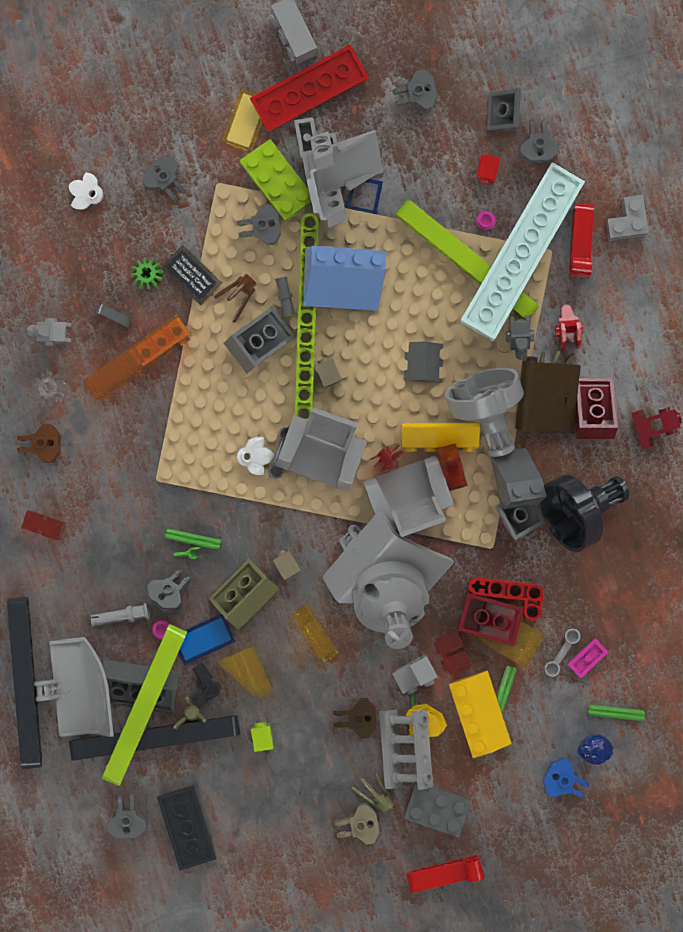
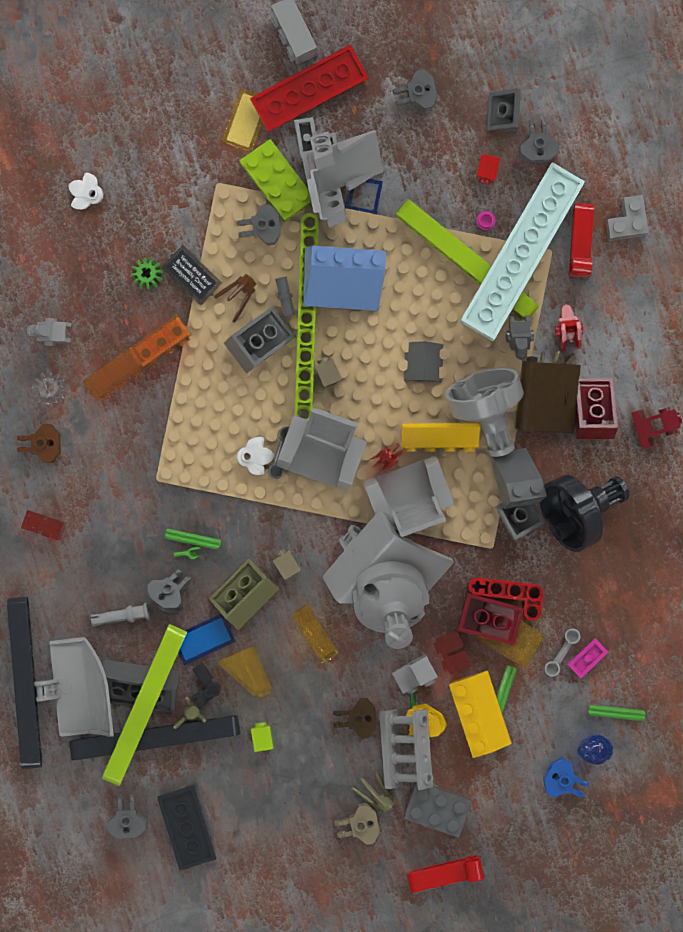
dark grey beam [95,303,132,328] -> none
dark grey hinge [143,157,187,202] -> none
dark pink plate [152,620,169,639] -> none
clear red piece [437,444,467,491] -> none

